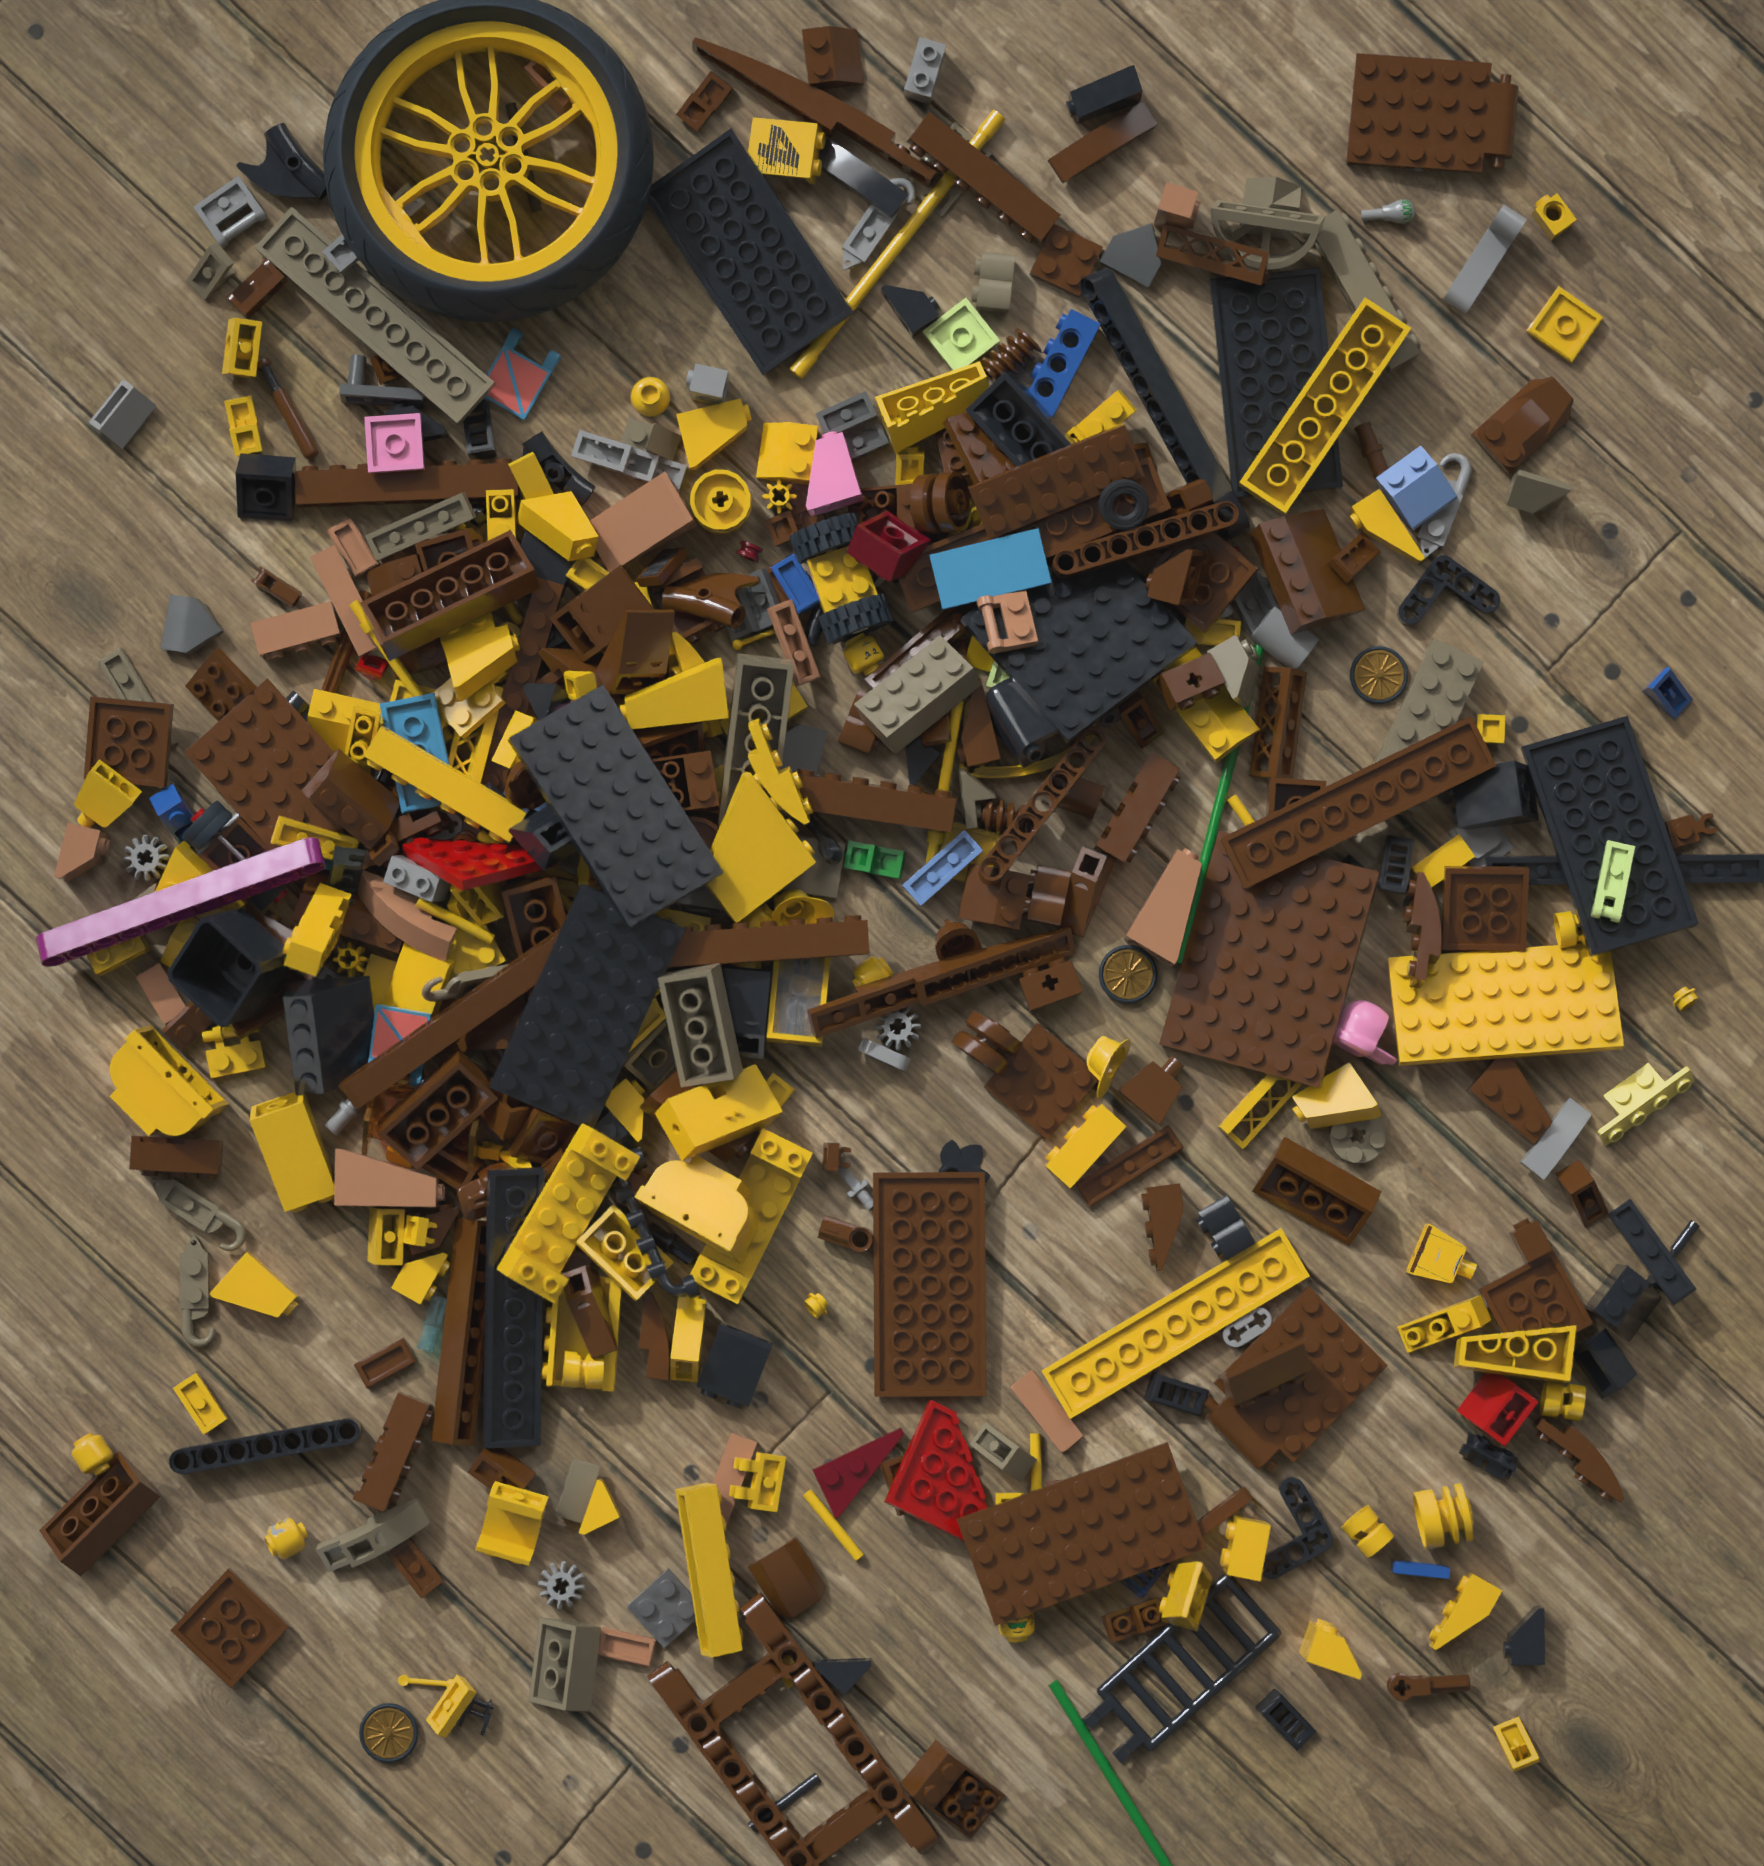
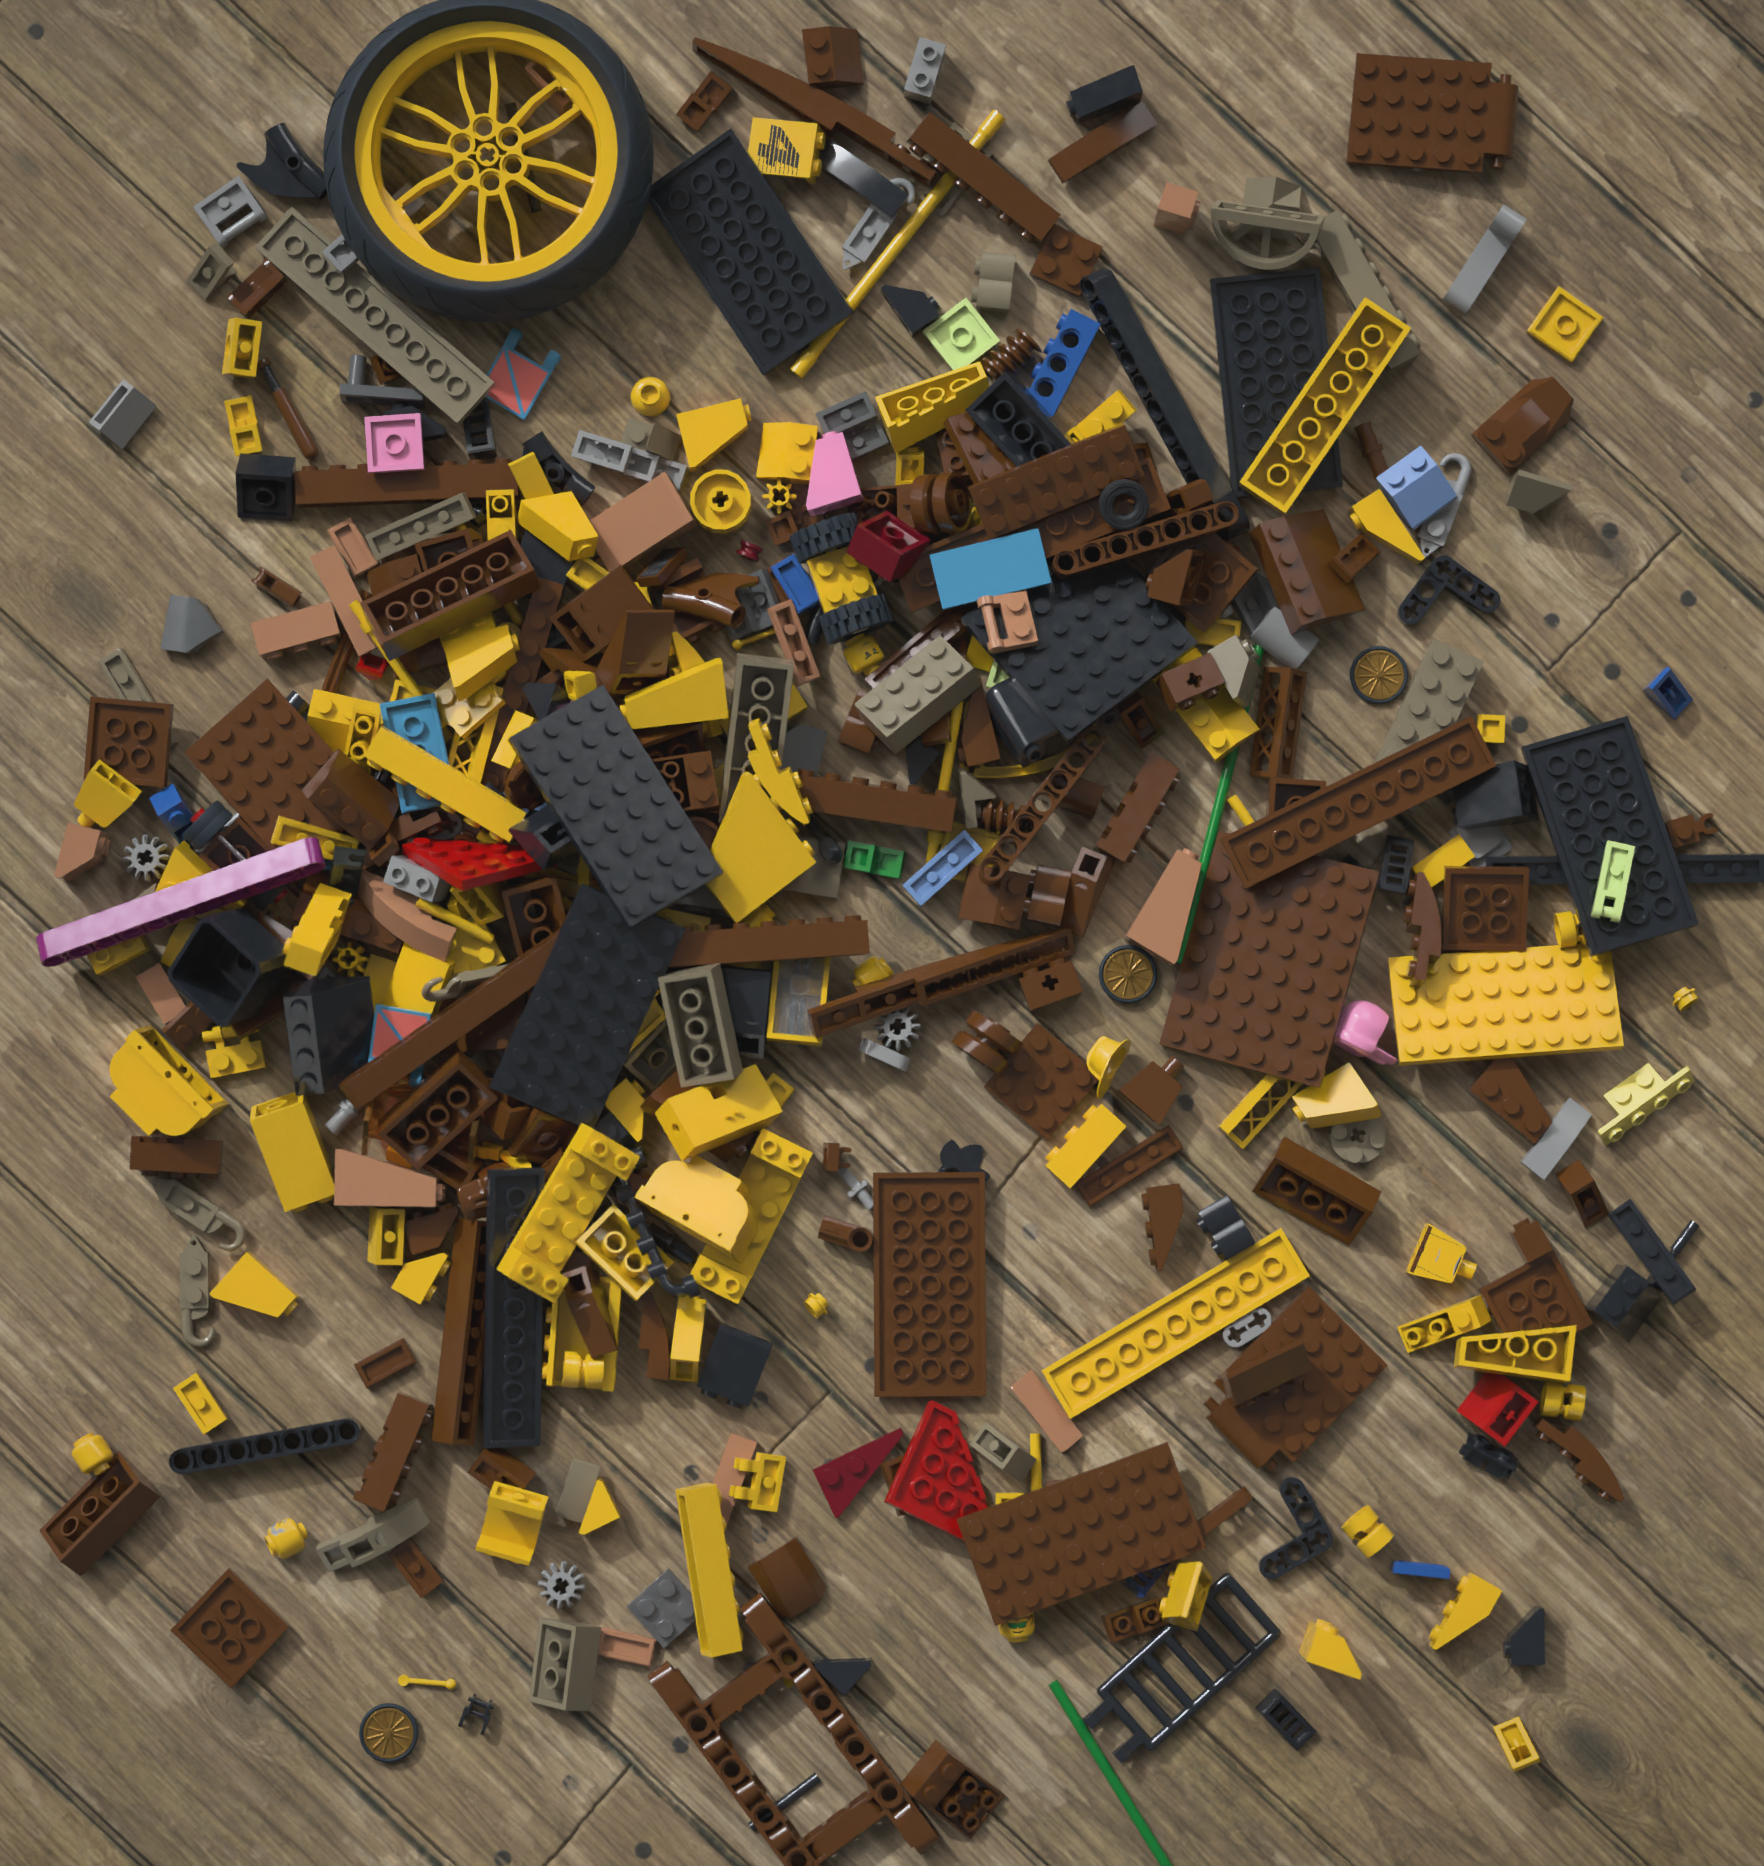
reddish brown plate [185,648,257,721] -> none
yellow tile [403,1215,437,1247] -> none
clear light blue axle [417,1296,447,1353] -> none
yellow plate [426,1675,477,1738] -> none
light grey brick [686,363,730,405] -> none
yellow piece [771,889,835,926] -> none
yellow bar [803,1489,864,1561] -> none
reddish brown piece [935,919,982,961] -> none
dark grey slope [1100,223,1162,287] -> none
black slope [1144,1373,1209,1417] -> none
reddish brown fence [1156,223,1271,285] -> none
yellow brick [1219,1515,1271,1581] -> none
light grey piece [1361,199,1415,224] -> none
reddish brown connector [1387,1672,1471,1701] -> none
yellow wheel [1413,1483,1474,1550] -> none
yellow brick [1531,193,1577,241] -> none
black brick [1573,1328,1637,1399] -> none

